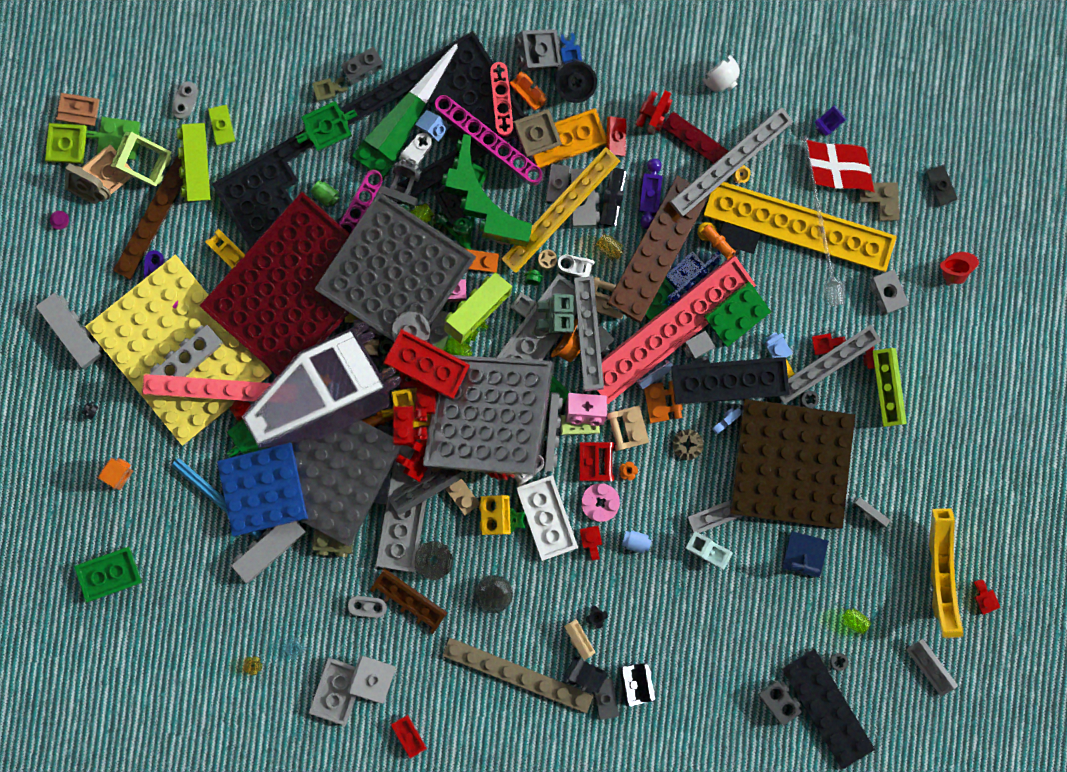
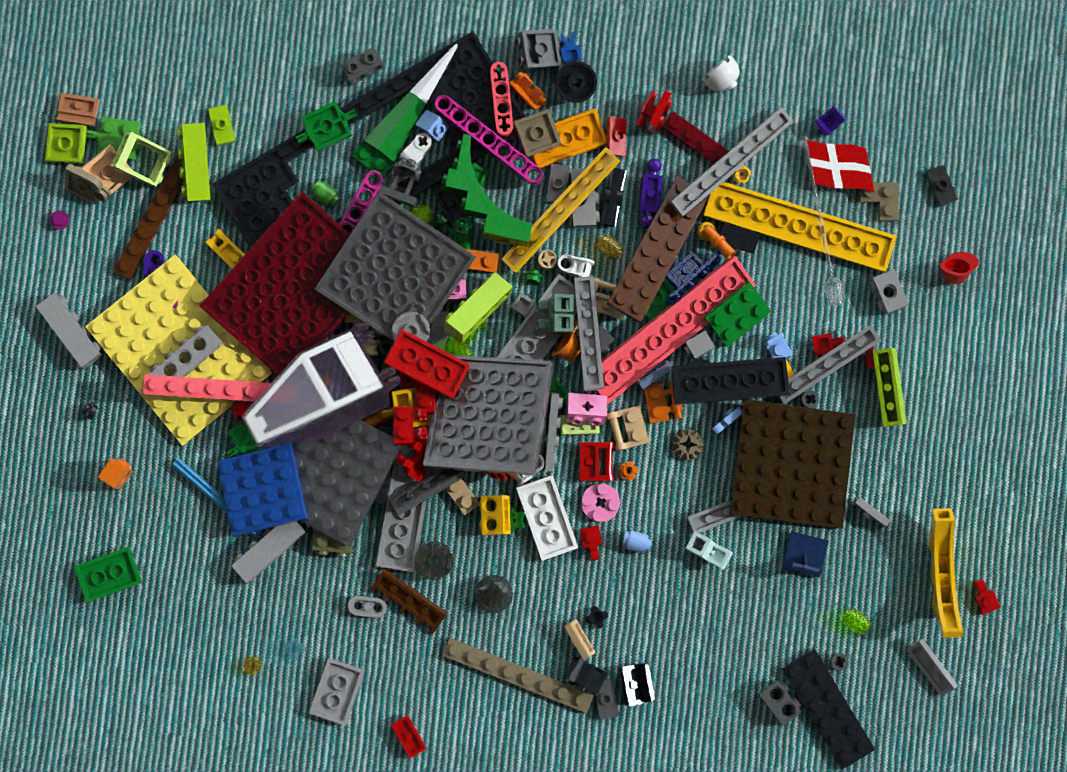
light grey plate [172,82,199,119] -> none
olive plate [312,77,348,103] -> none
light grey plate [347,655,396,704] -> none

